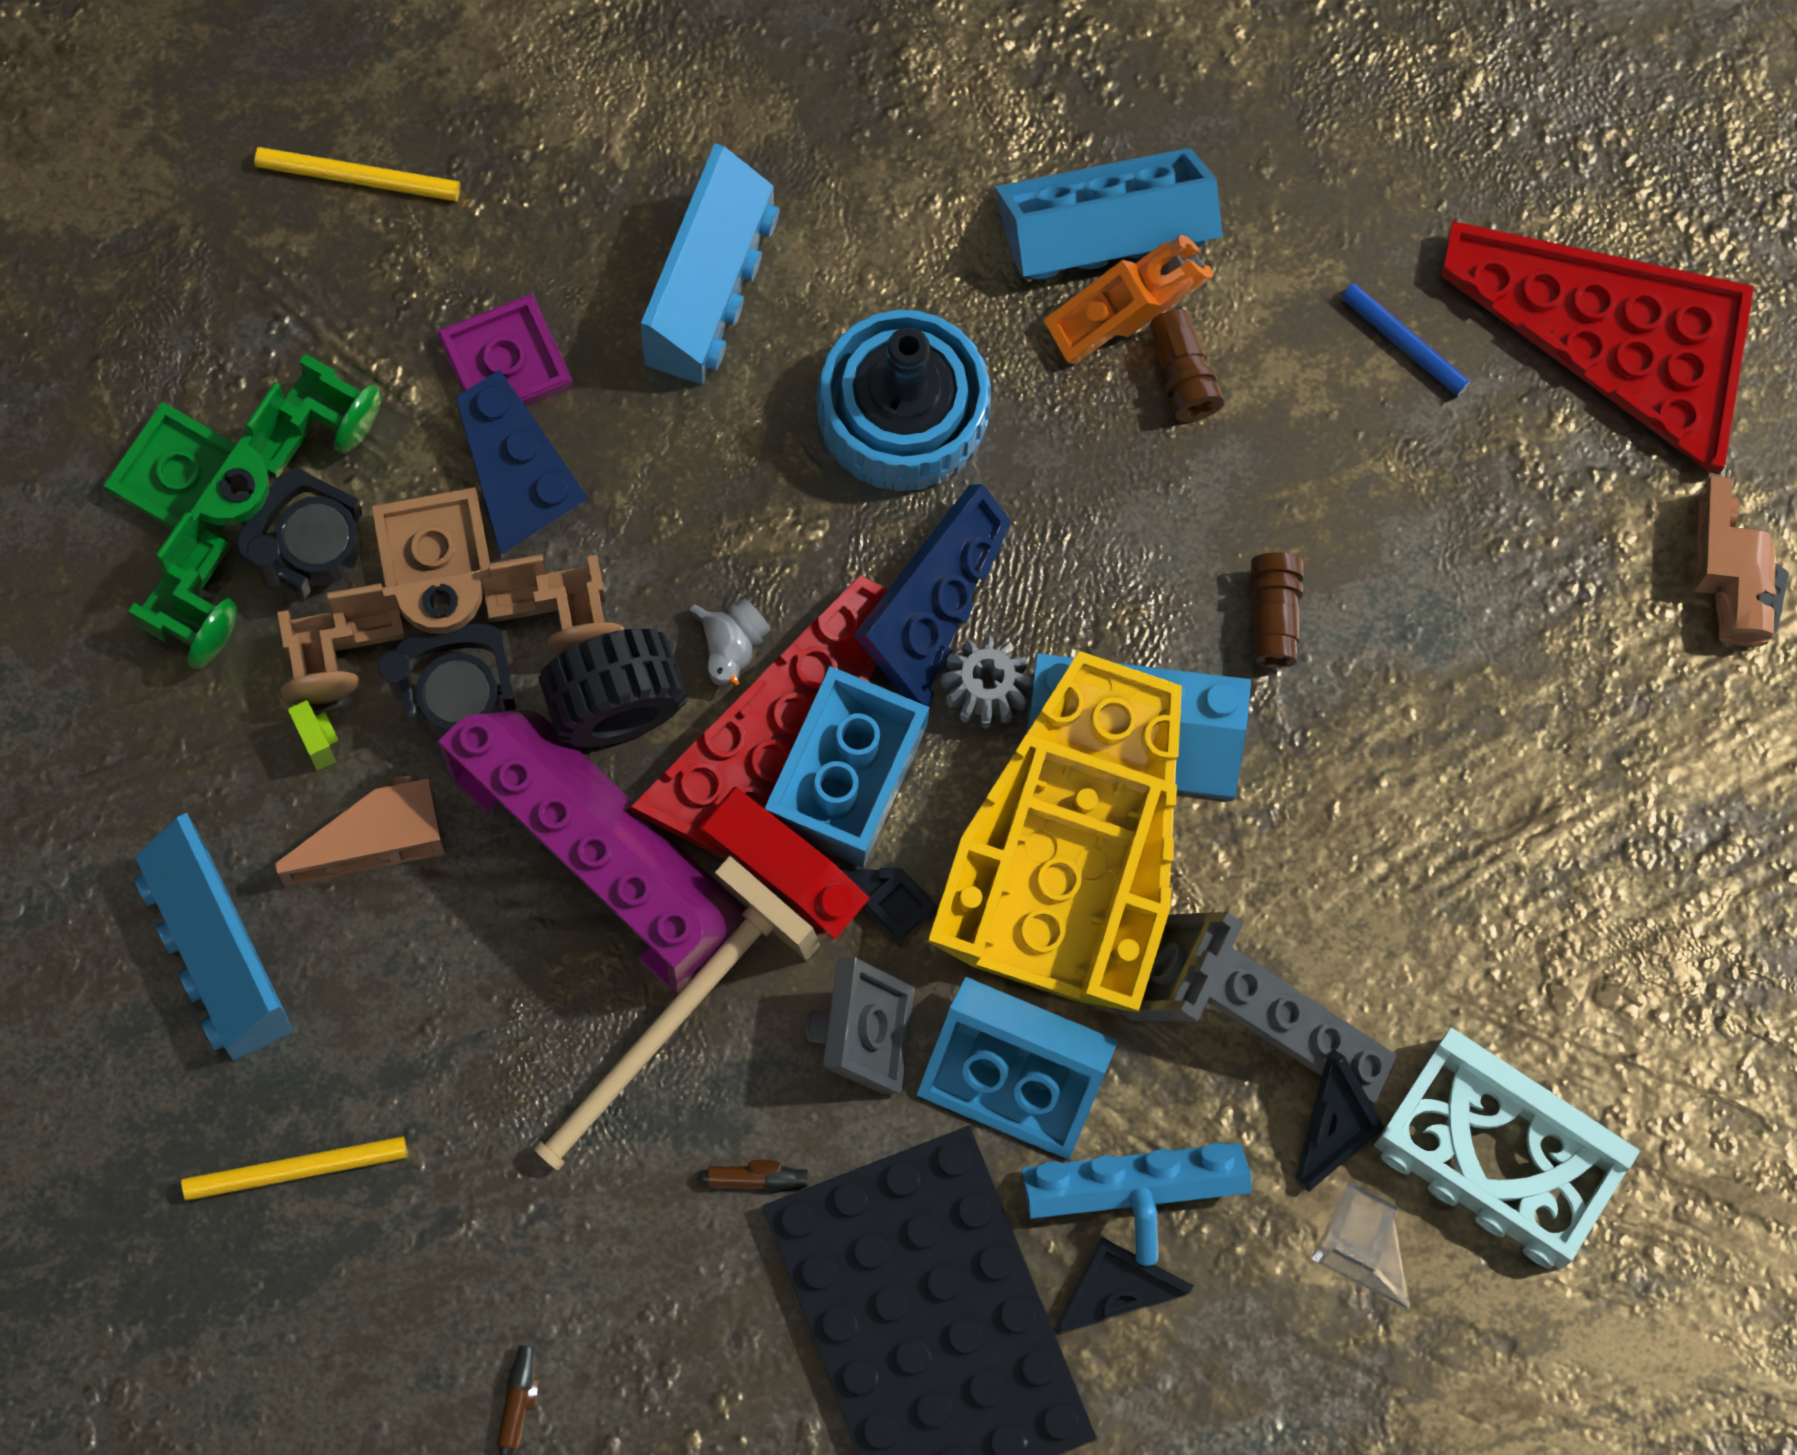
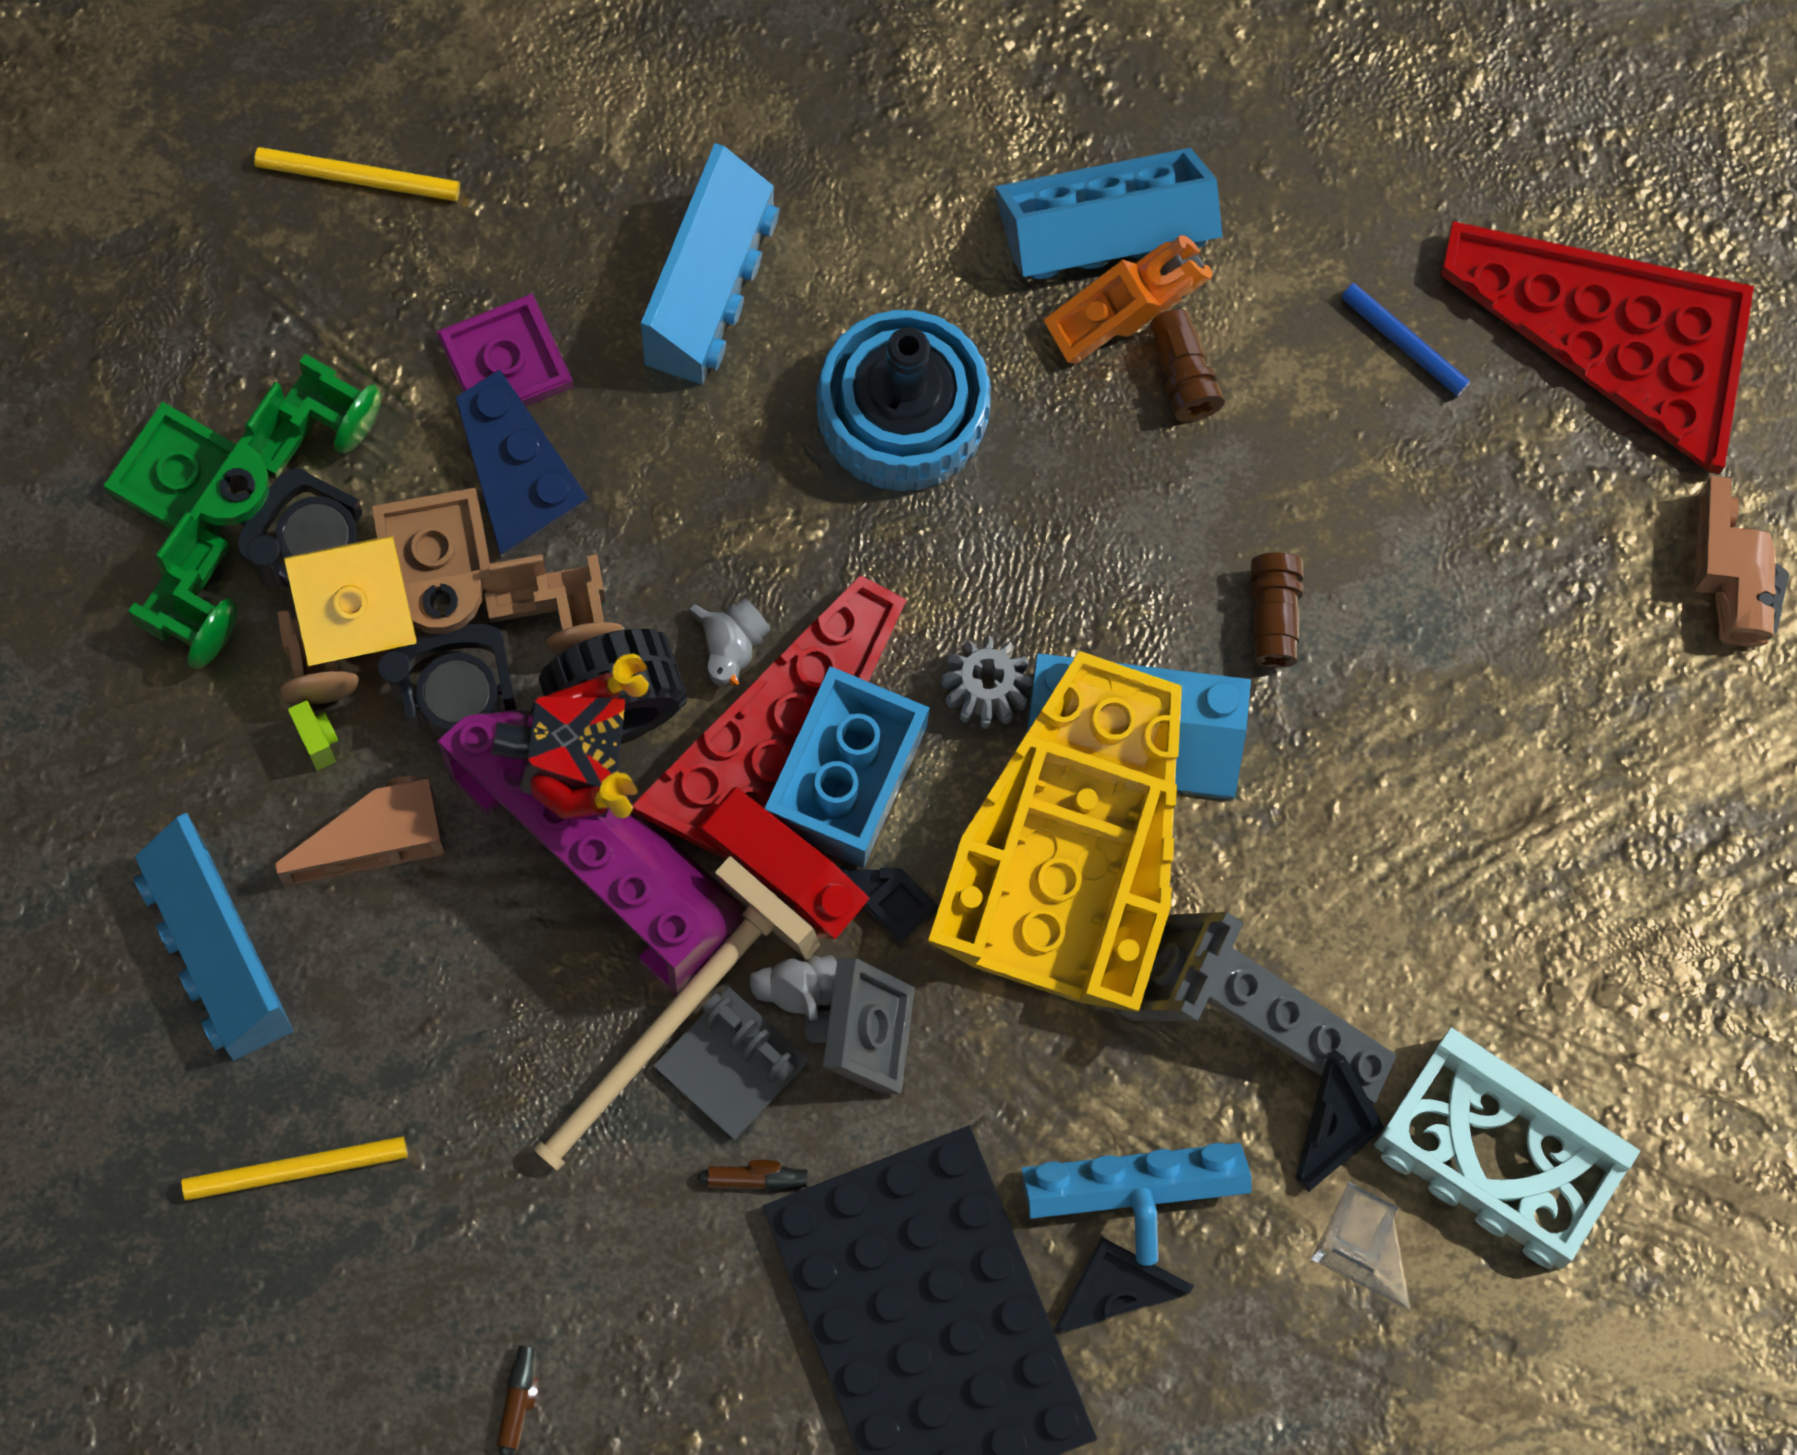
dark blue wing [853,484,1012,707] -> none
dark azure slope [916,977,1118,1160] -> none
none -> yellow plate [284,535,417,666]
none -> torso [491,654,649,819]
none -> dark grey hinge [654,987,810,1141]
none -> light grey animal [750,955,837,1021]

